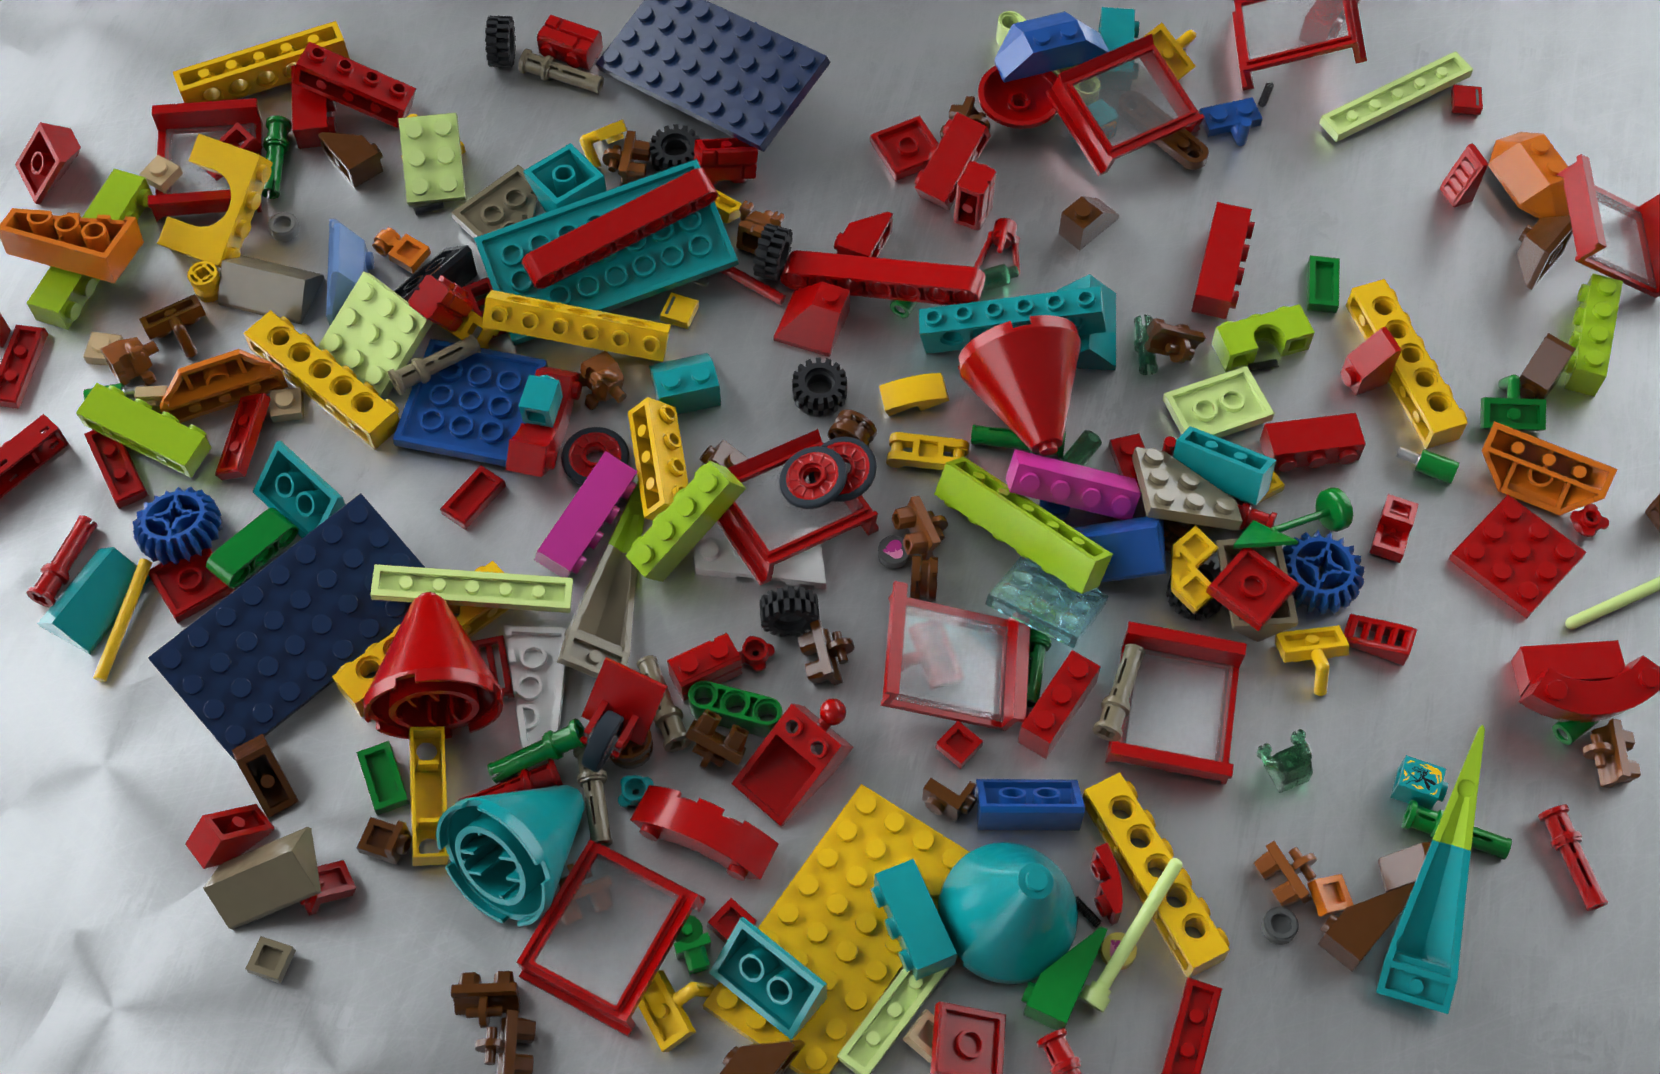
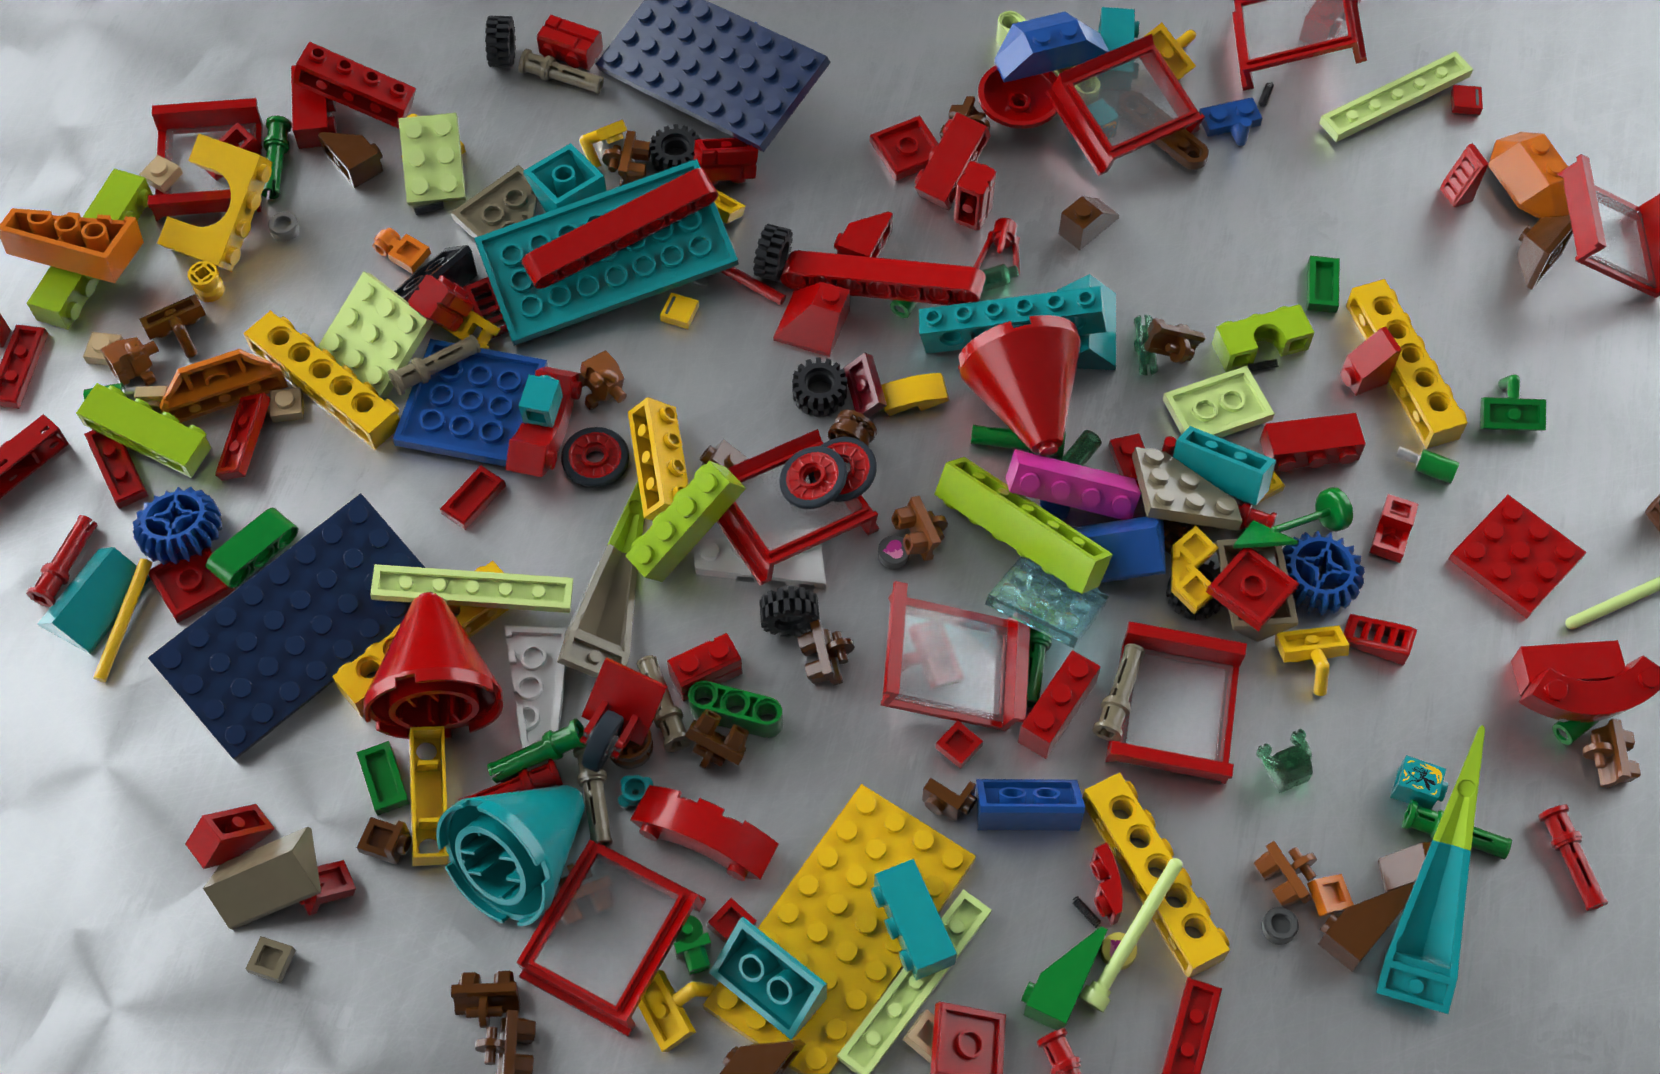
red slope [15,122,81,204] -> none
yellow brick [173,21,350,103] -> none
dark tan slope [218,255,324,325] -> none
reddish brown slope [232,734,299,818] -> none
teal slope [253,441,346,538] -> none
medium blue wedge [326,219,374,325] -> none
red tile [471,635,515,699] -> none
yellow brick [482,290,671,362] -> none
dark pink brick [534,451,638,577] -> none
teal slope [649,353,721,415] -> none
red slope [731,699,854,826] -> none
dark orange piece [736,200,785,255] -> none
red plate [738,636,775,672] -> none
yellow plate [886,432,970,470] -> none
reddish brown wheel [910,556,938,602] -> none
teal cone [938,842,1078,984] -> none
red brick [1191,202,1255,319] -> none
orange wedge [1481,421,1618,515] -> none
reddish brown slope [1520,333,1576,399] -> none
lime brick [1564,274,1623,397] -> none
red plate [1570,503,1609,537] -> none
none -> dark red plate [843,352,887,418]

